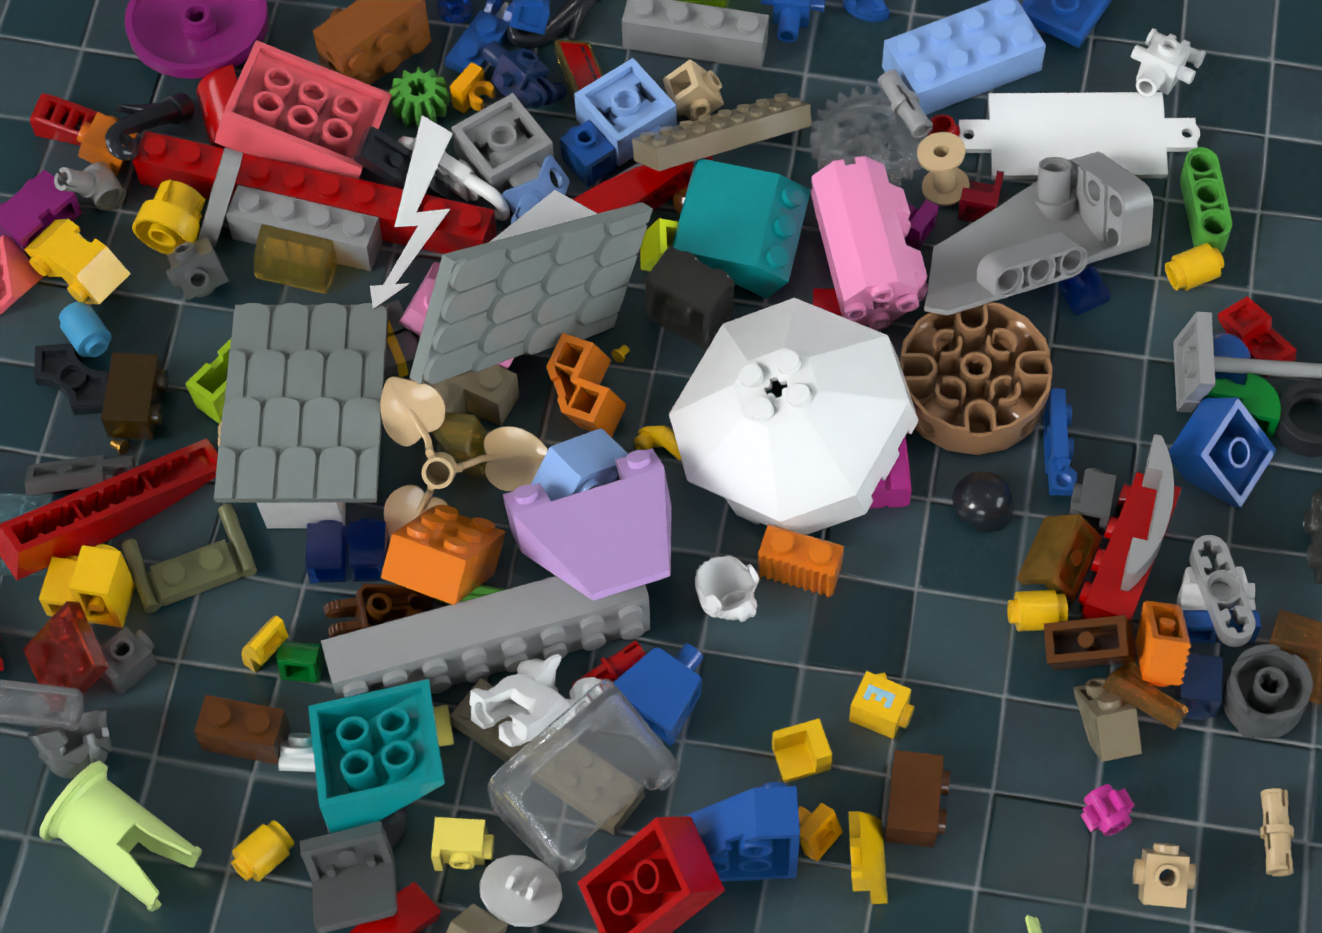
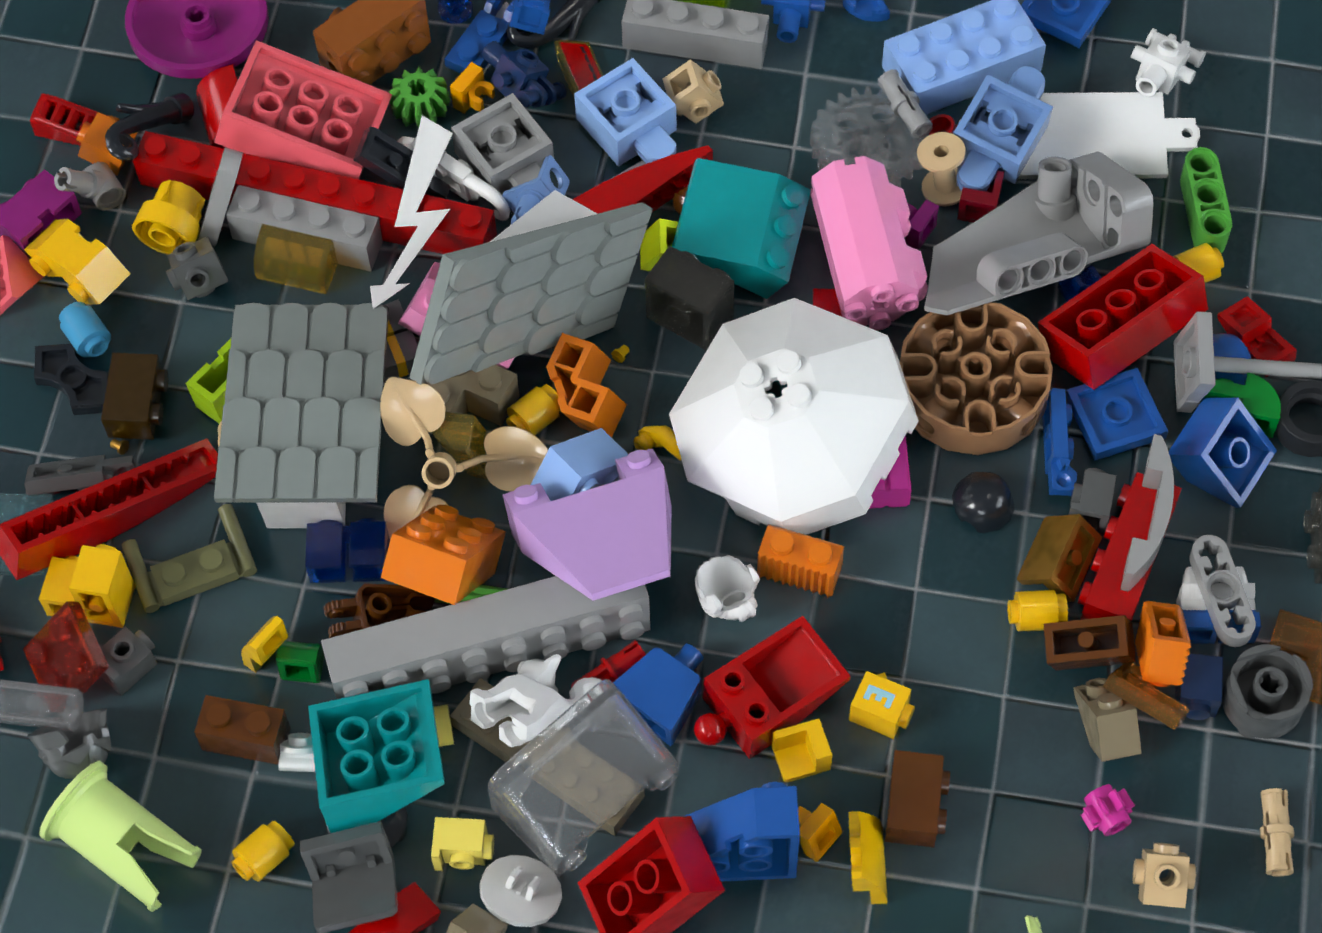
blue brick [560,120,616,187] -> none
dark tan piece [632,93,812,171] -> none
none -> yellow brick [506,384,561,435]
none -> red slope [694,615,851,759]
none -> medium blue brick [953,66,1053,192]
none -> red brick [1038,244,1208,390]
none -> blue plate [1066,368,1168,460]

